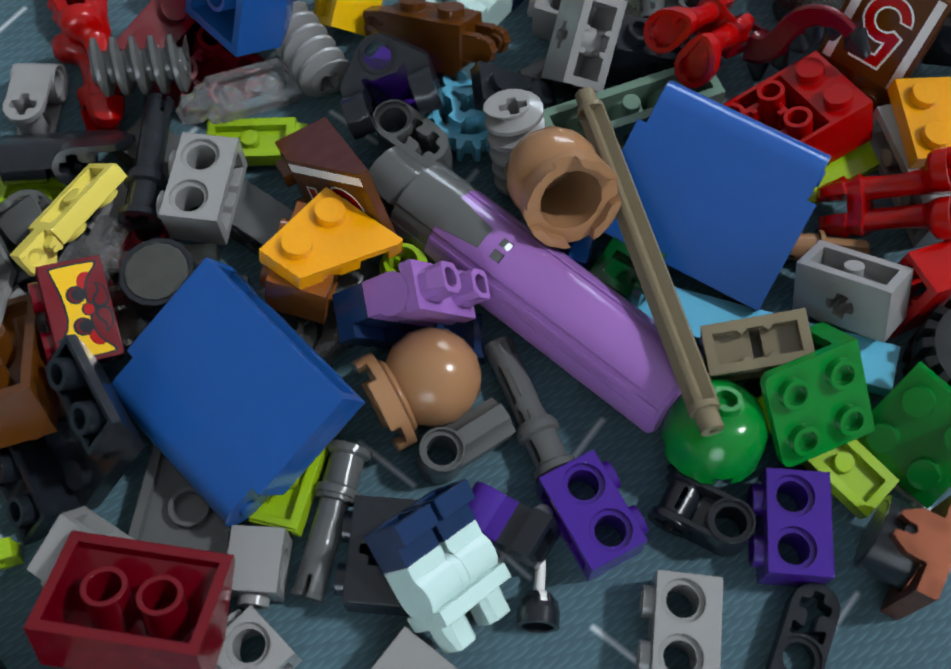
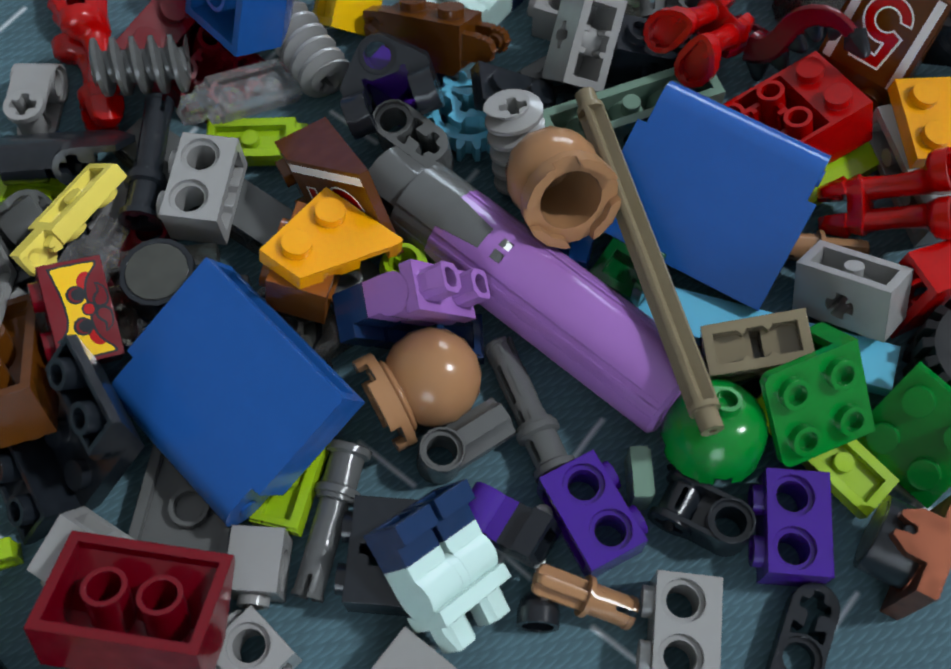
none -> medium nougat axle [531,563,640,630]
none -> sand green tile [624,446,655,510]

